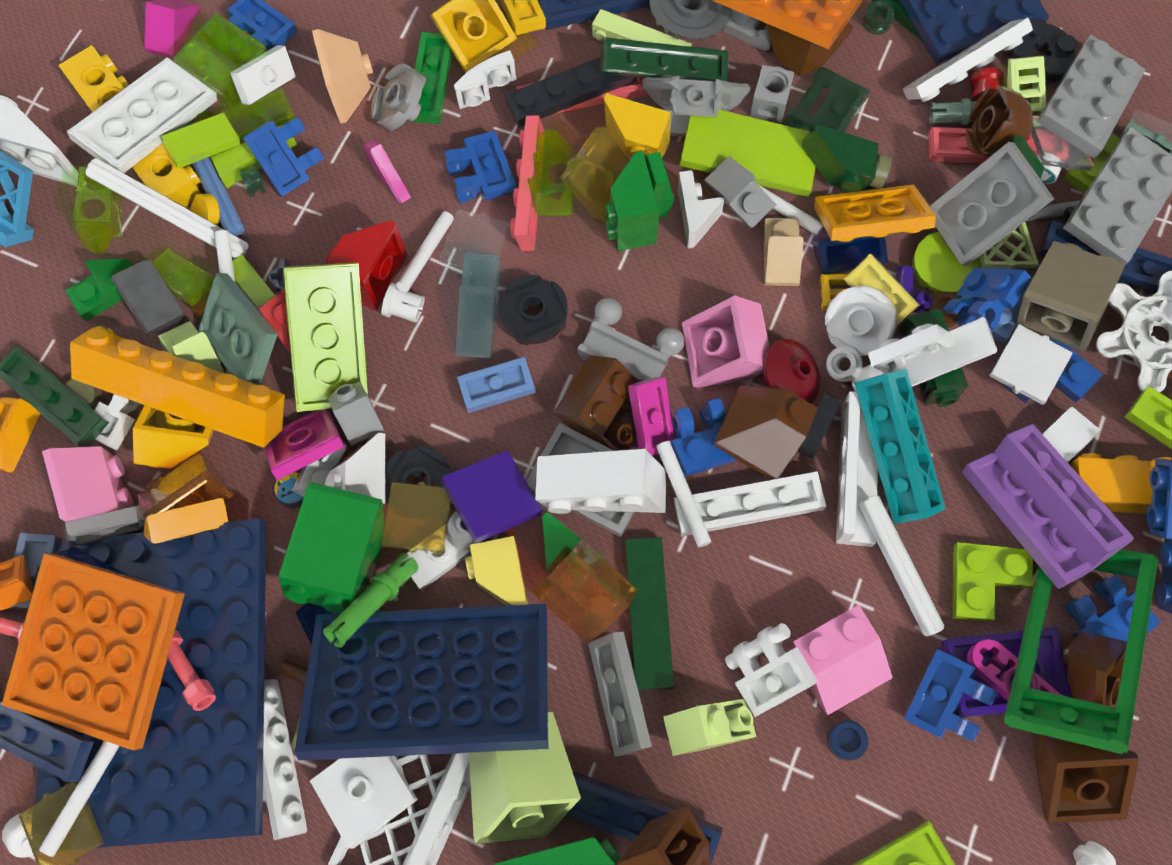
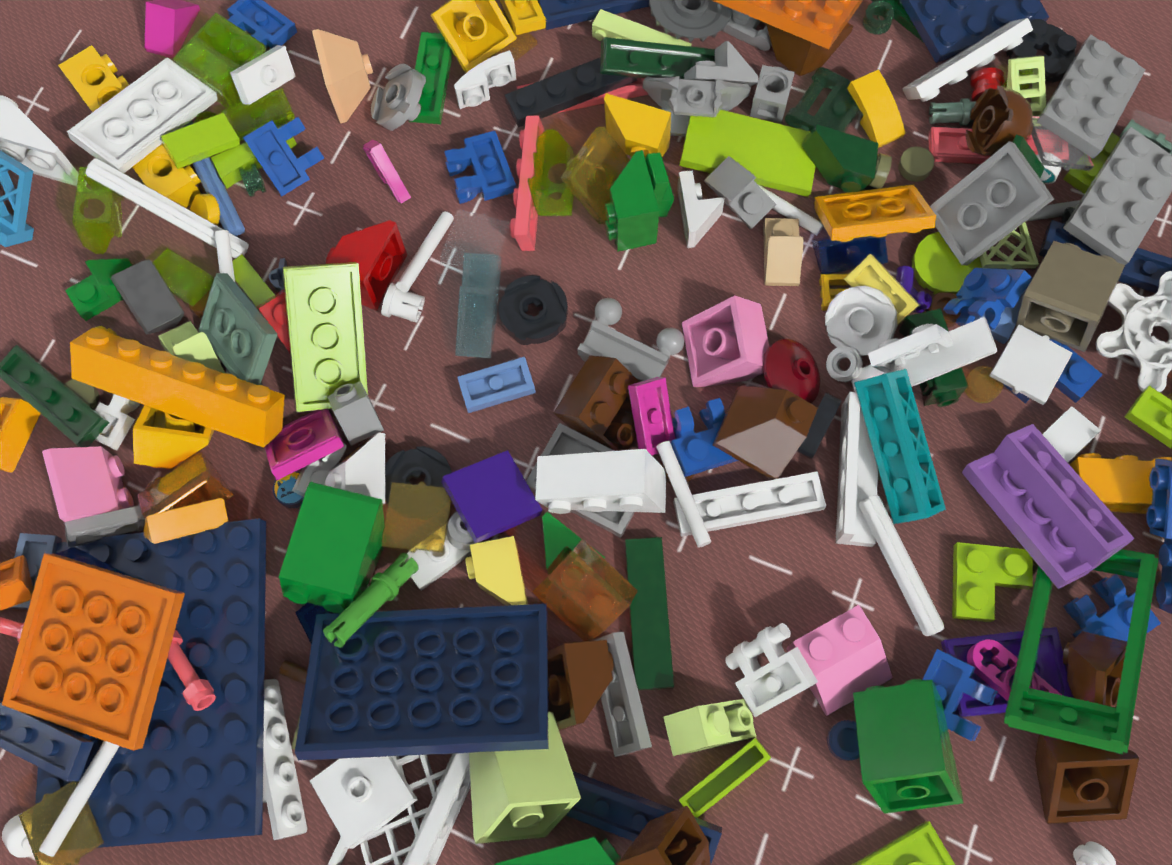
none -> reddish brown slope [548,640,614,731]
none -> lime piece [679,737,771,818]
none -> light grey slope [684,41,758,87]
none -> yellow slope [847,69,905,148]
none -> green slope [853,679,964,814]
none -> olive tile [898,146,934,182]
none -> clear yellow tile [965,366,1003,403]

